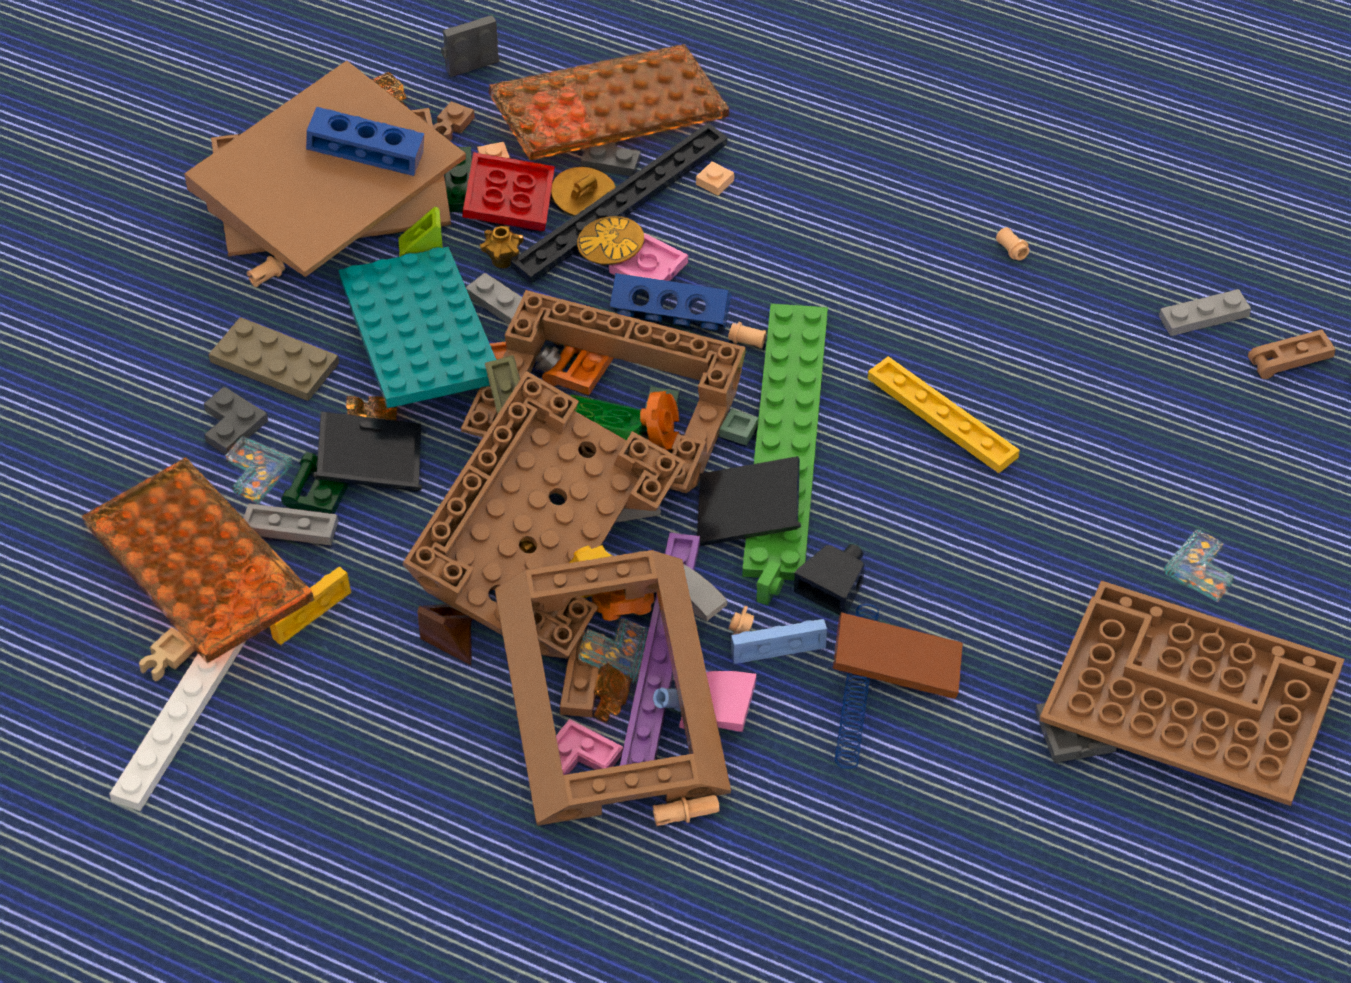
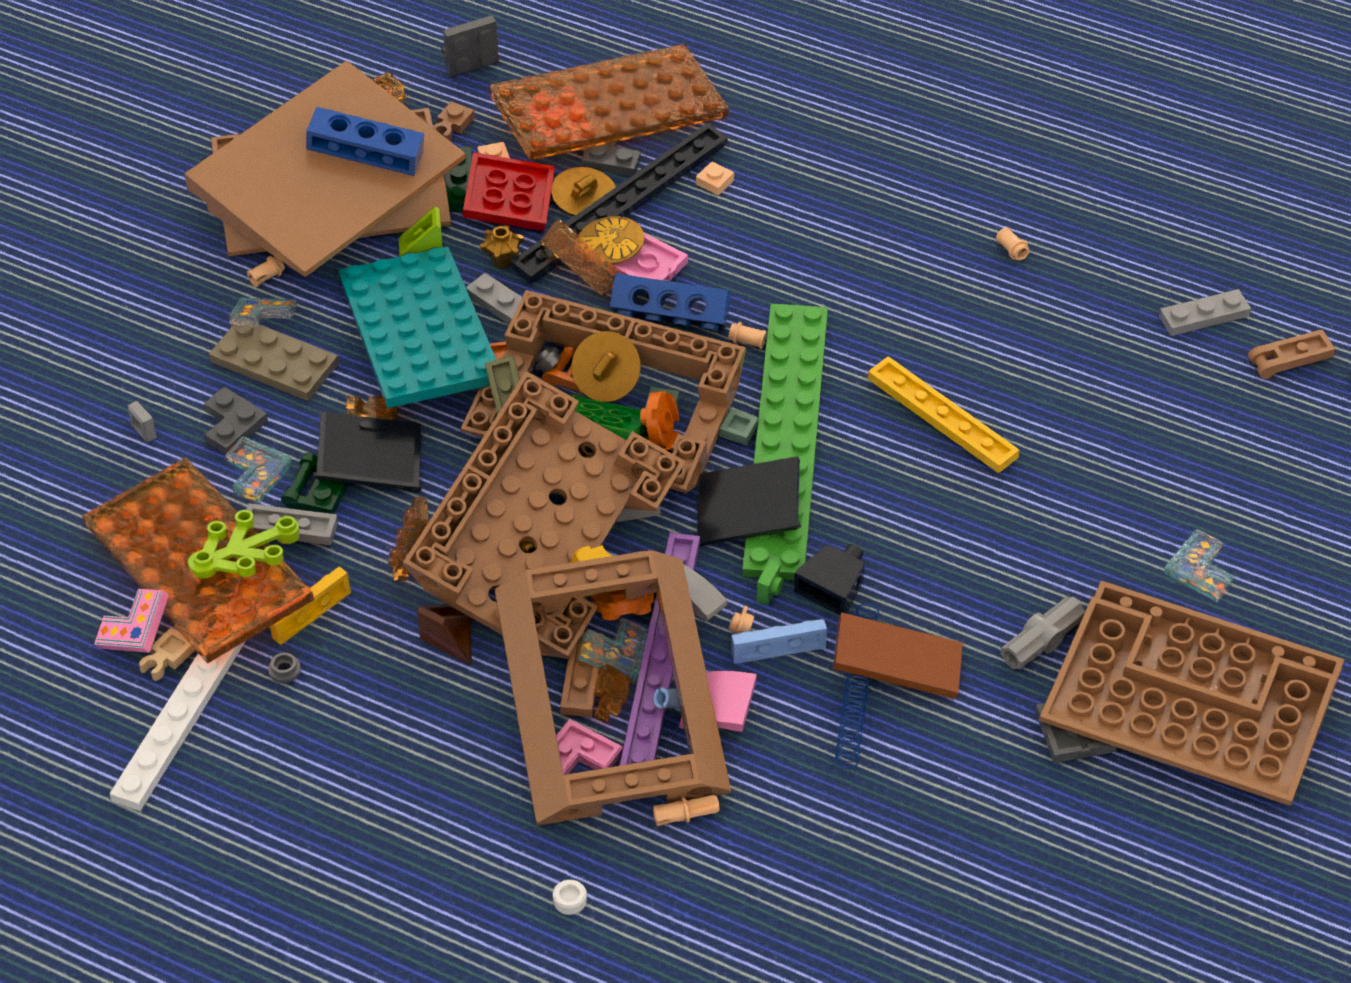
none -> bright pink tile [94,589,169,653]
none -> light grey tile [128,401,157,442]
none -> lime plant [188,510,300,579]
none -> clear tile [229,298,297,326]
none -> flat silver plate [268,652,301,683]
none -> clear orange plate [388,496,429,581]
none -> clear orange plate [540,220,622,296]
none -> white tile [553,880,587,915]
none -> pearl gold shield [572,331,641,402]
none -> light grey piece [1001,597,1086,670]

